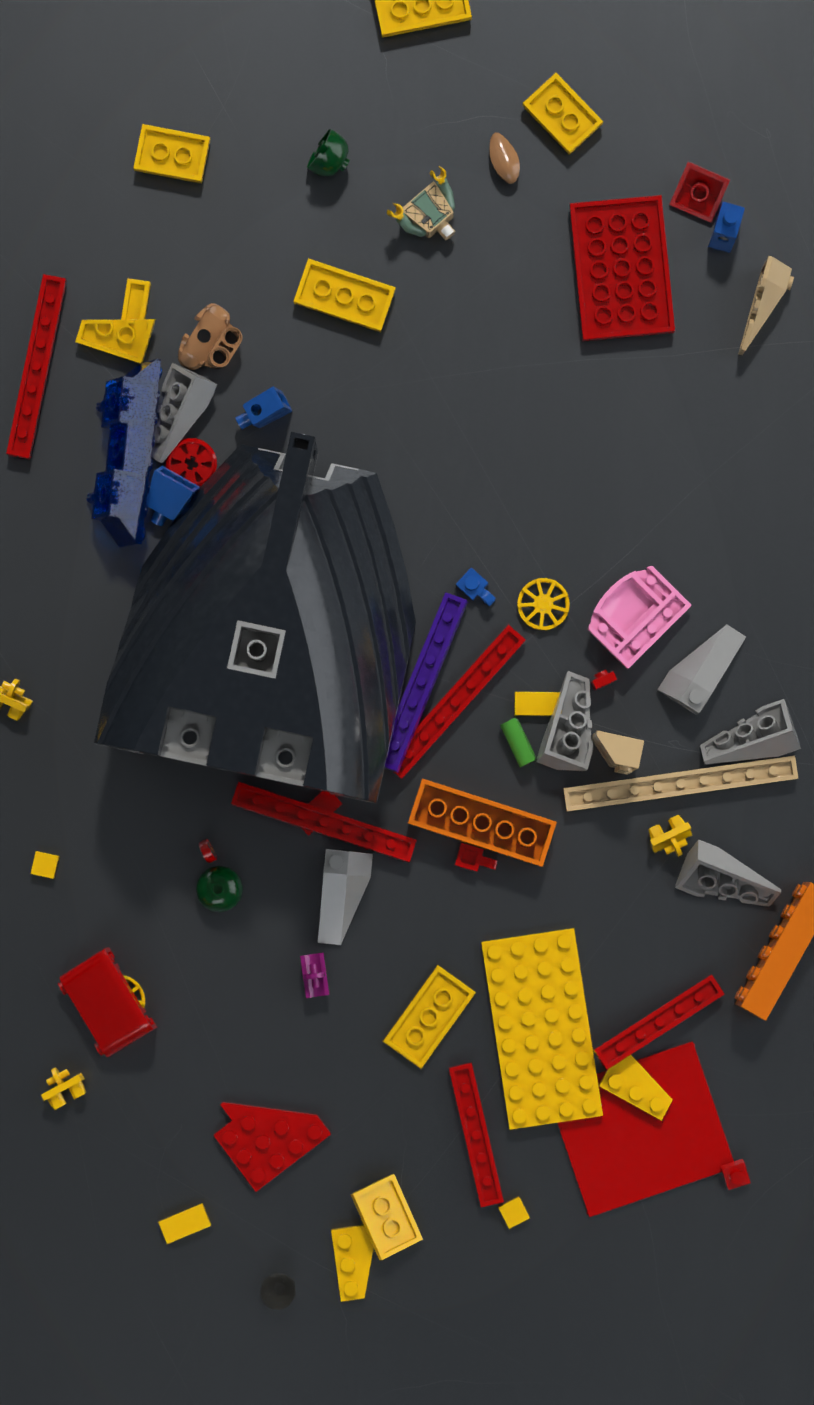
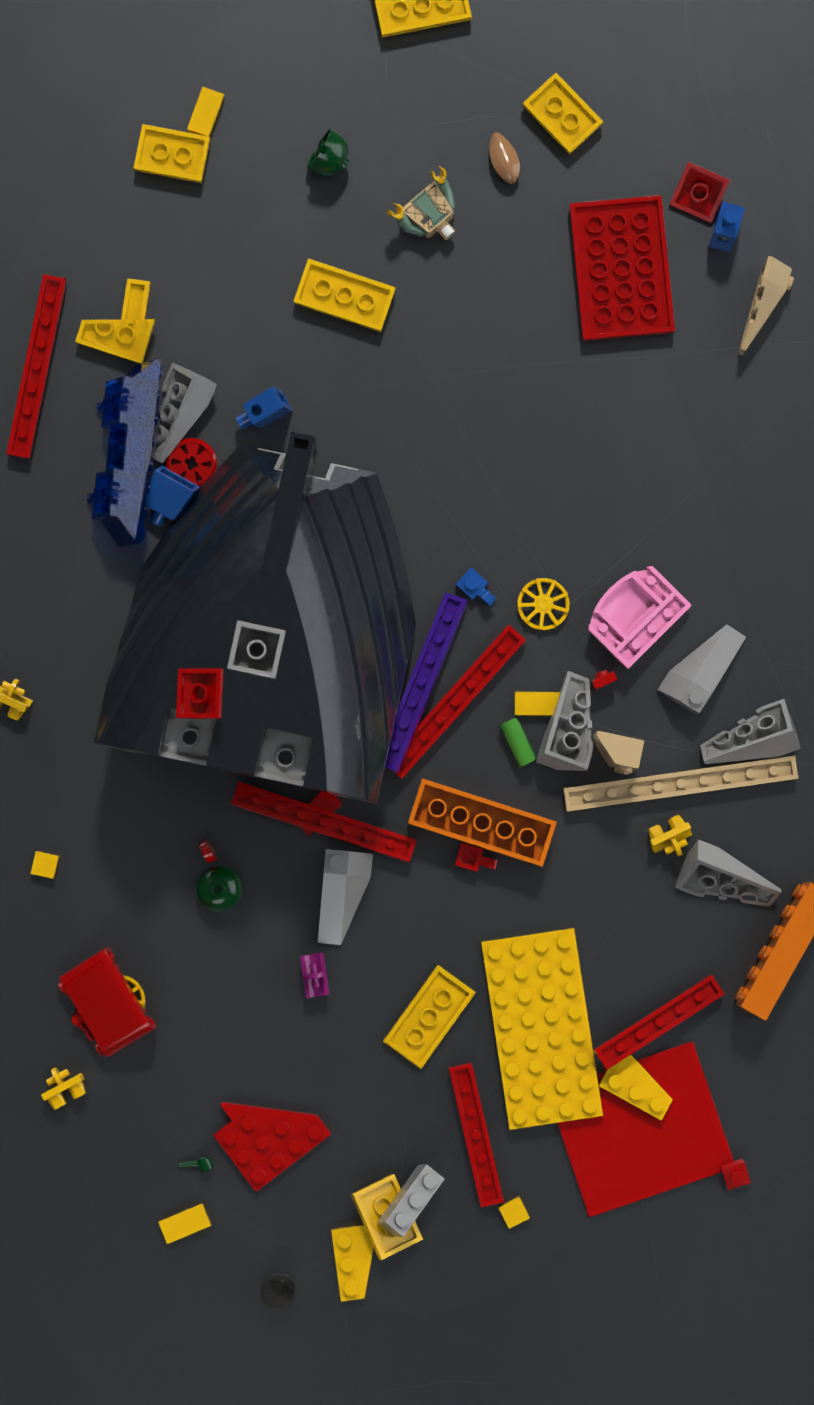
medium nougat piece [178,303,242,370] -> none
none -> red hand [72,1010,95,1042]
none -> red slope [176,668,223,719]
none -> dark green hand [179,1156,214,1172]
none -> yellow tile [187,86,225,137]
none -> light grey brick [377,1164,444,1237]

